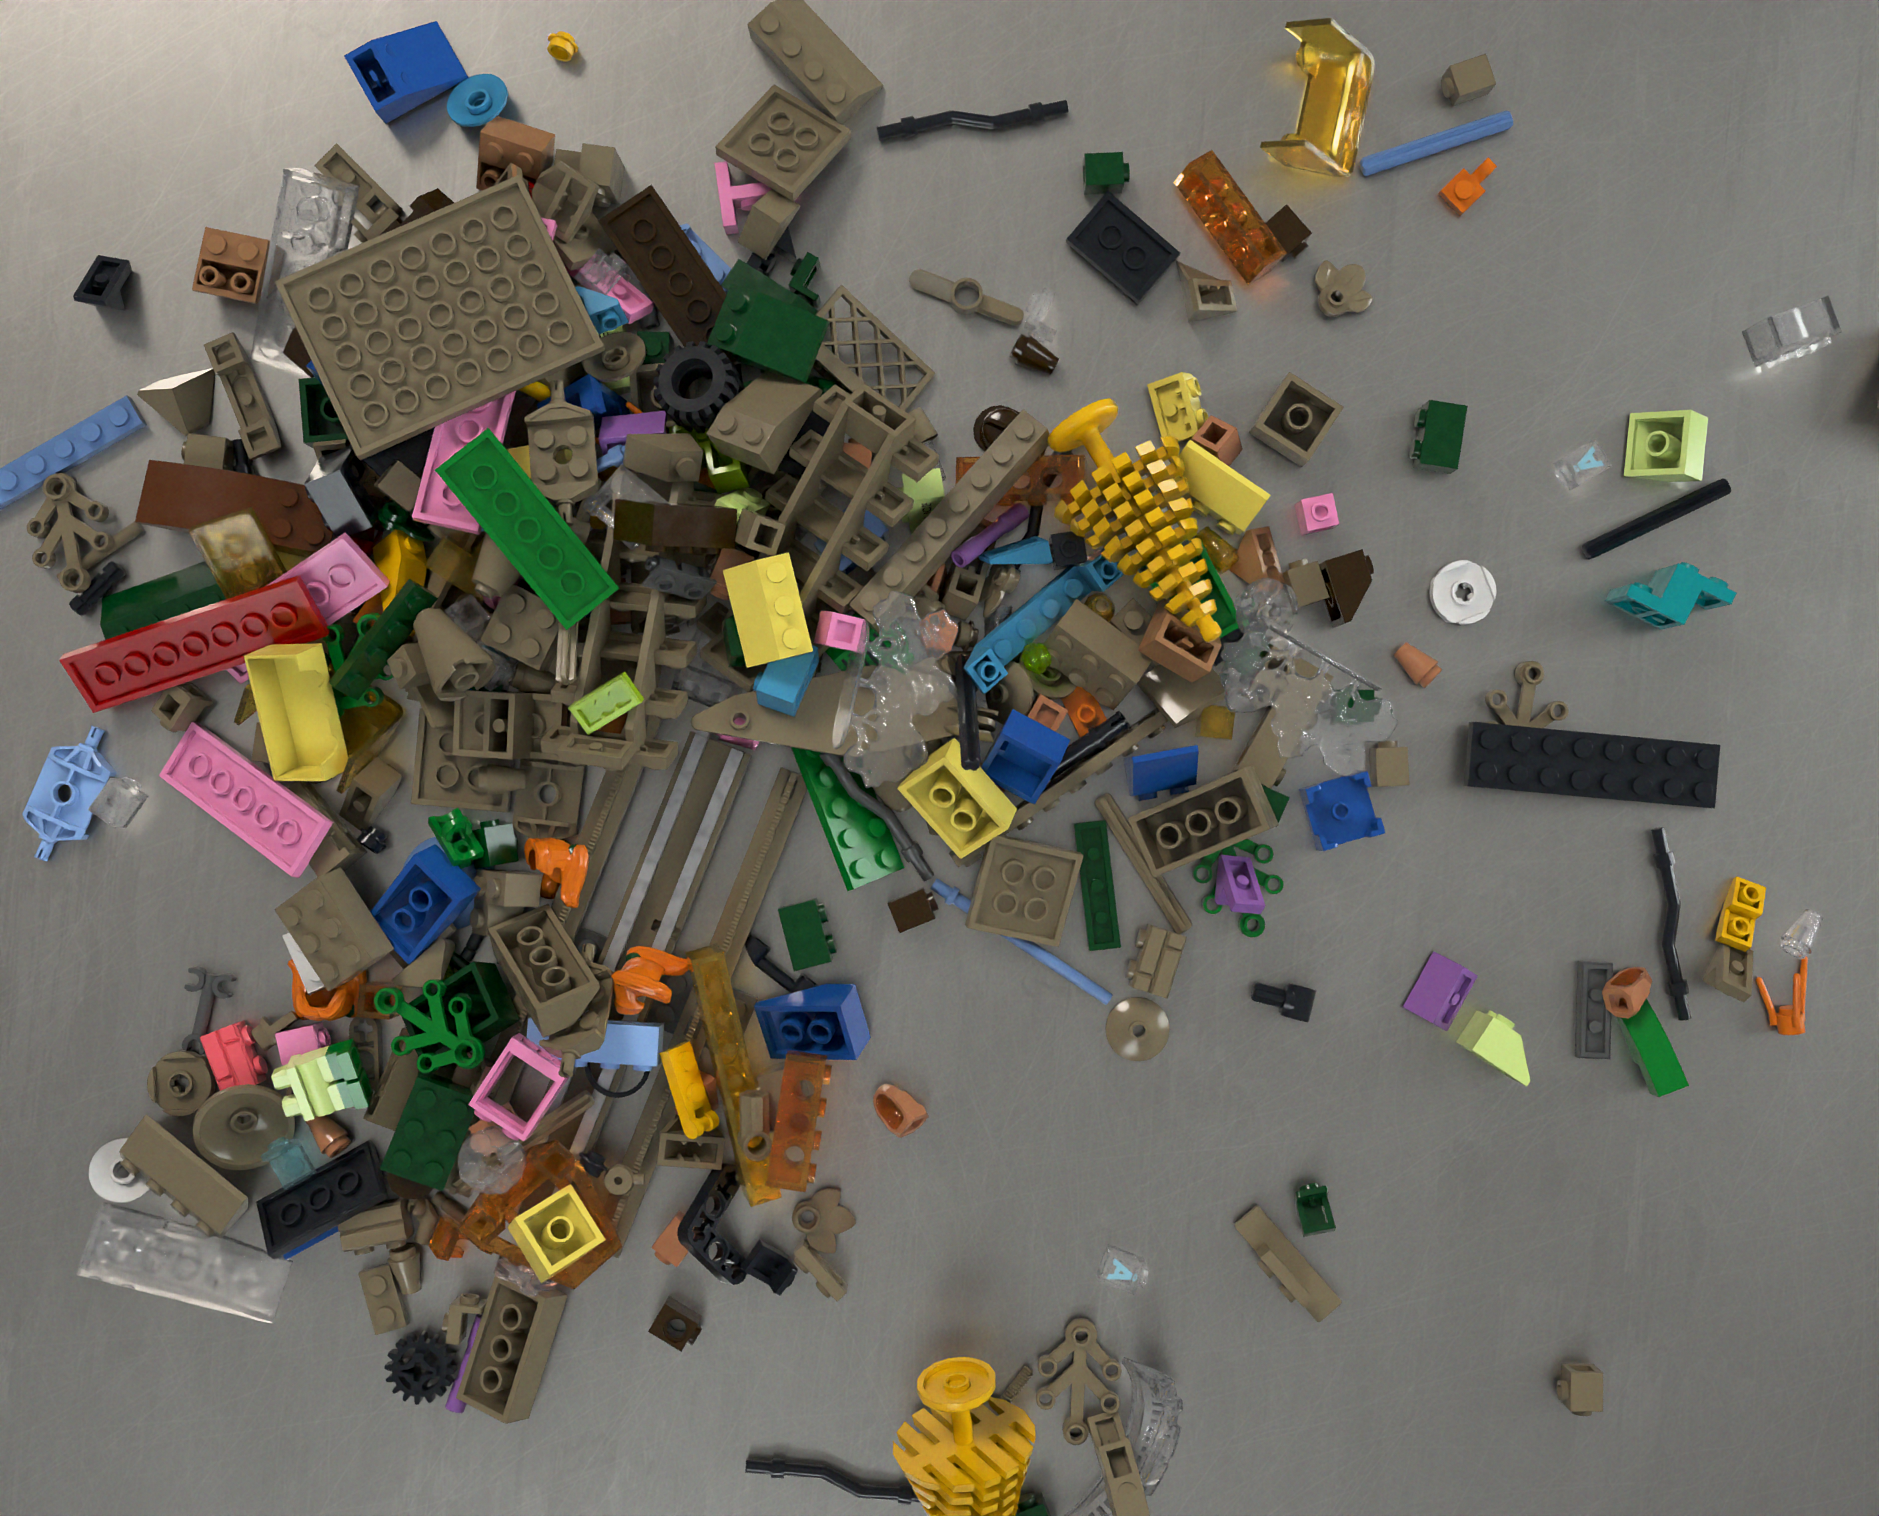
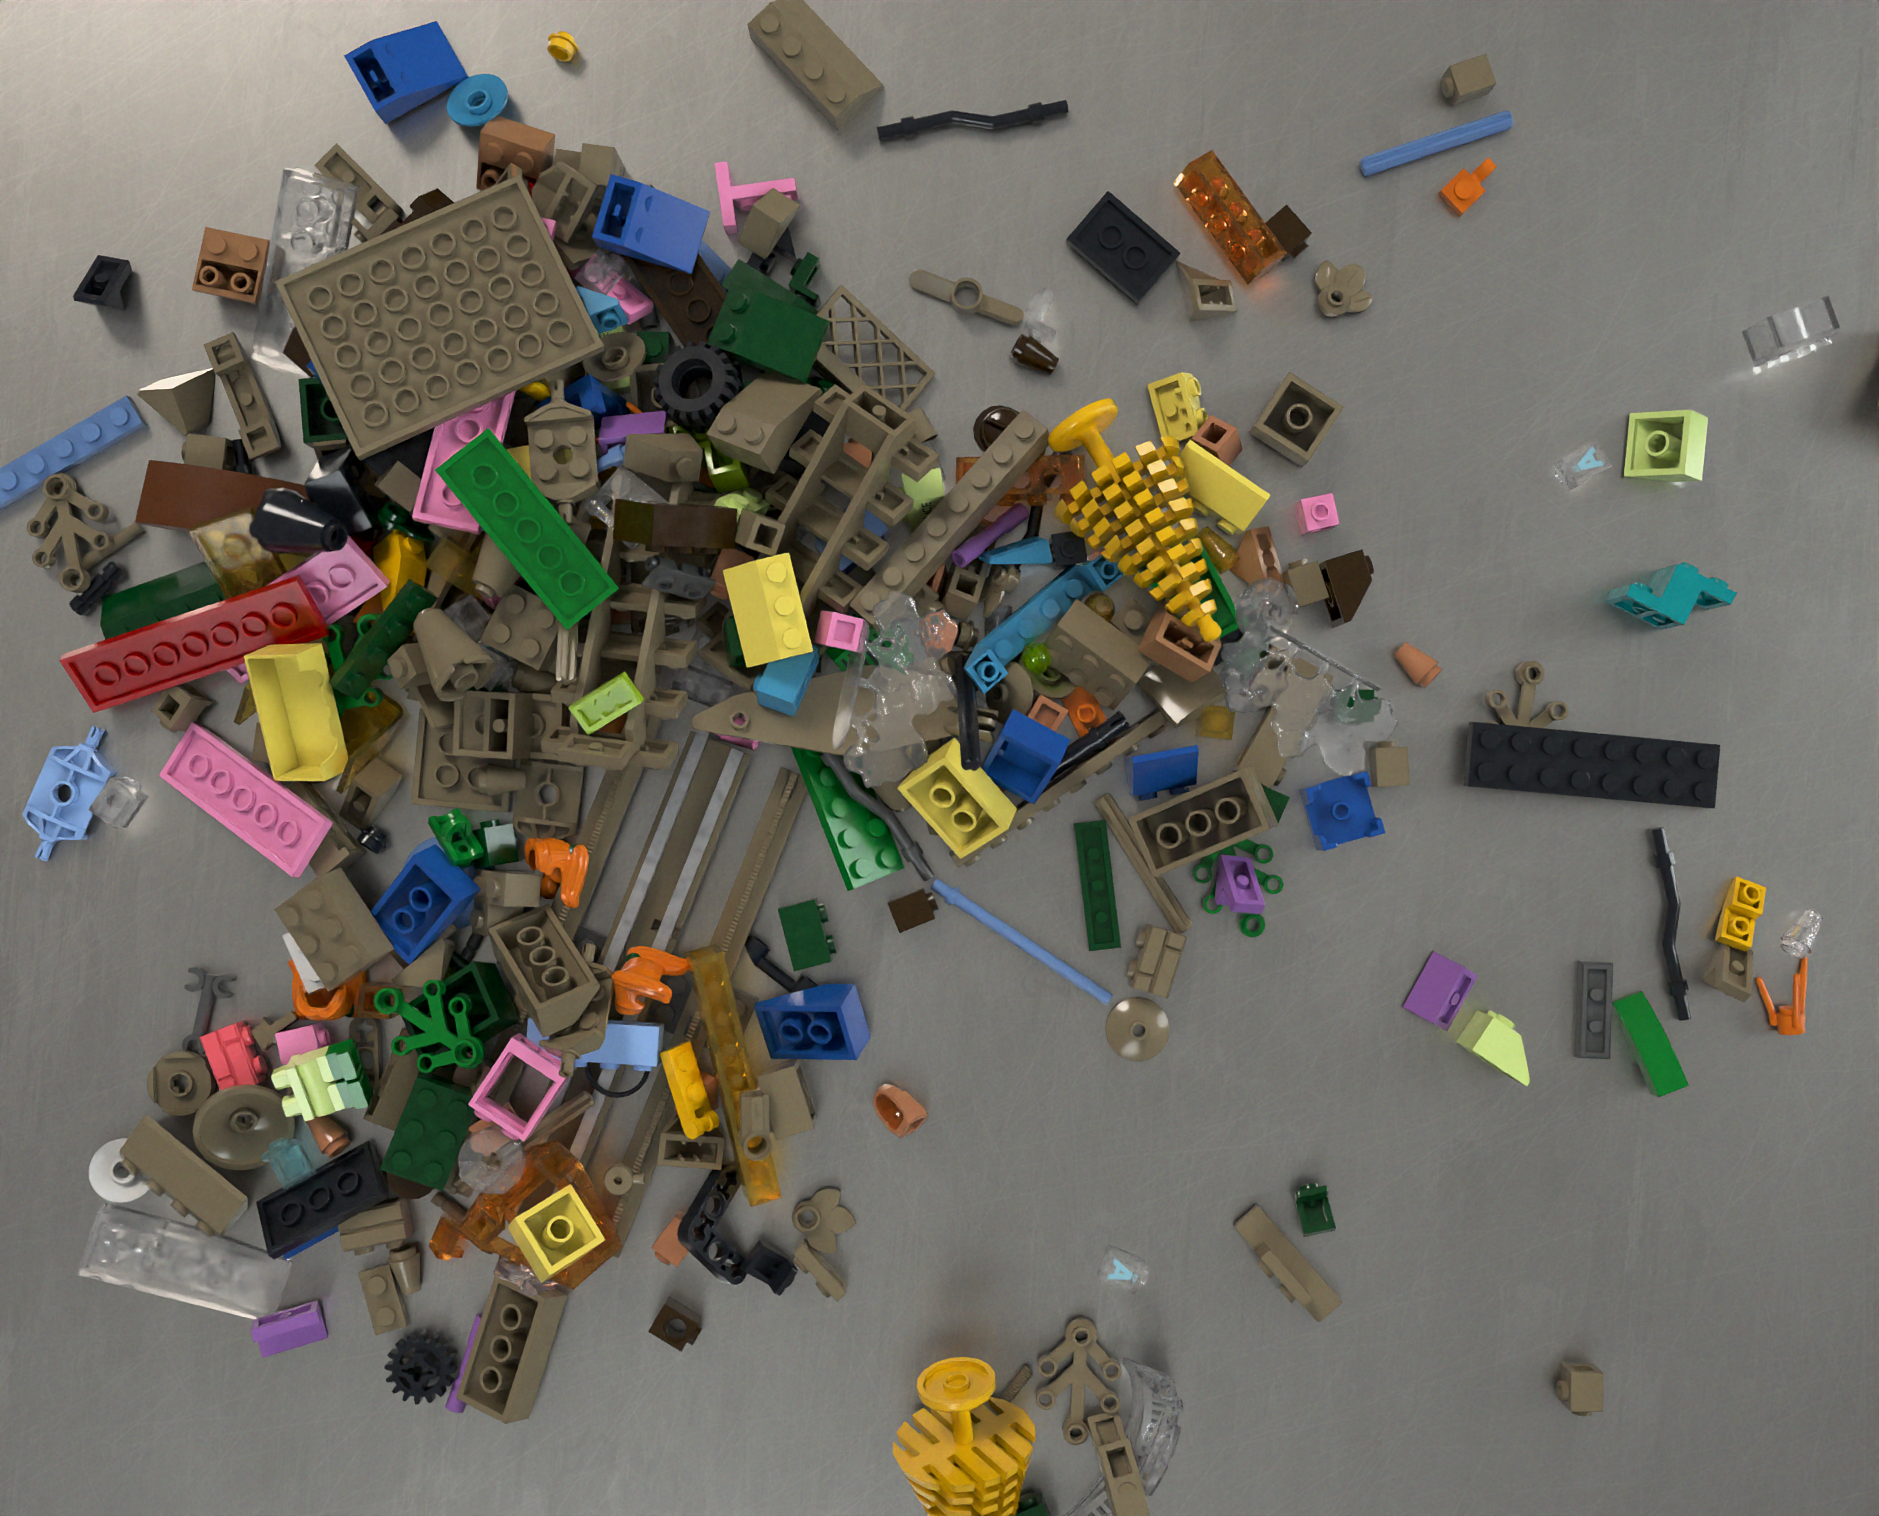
dark tan arm [408,1197,438,1245] -> none
dark tan bracket [442,1293,487,1345] -> none
black plate [576,1149,608,1178] -> none
dark tan plate [715,84,851,202] -> none
black bar [745,1458,920,1505] -> none
clear orange brick [766,1050,832,1192] -> none
dark tan plate [965,835,1084,947] -> none
dark green brick [1082,152,1130,195] -> none
black axle [1251,983,1316,1022] -> none
clear yellow windscreen [1260,18,1375,177] -> none
dark green brick [1409,400,1468,474] -> none
white plate [1430,560,1497,625] -> none
black axle [1582,478,1731,559] -> none
nougat rock [1602,967,1652,1019] -> none
none -> black cone [249,488,348,554]
none -> medium lavender panel [250,1300,328,1358]
none -> blue slope [592,174,710,275]

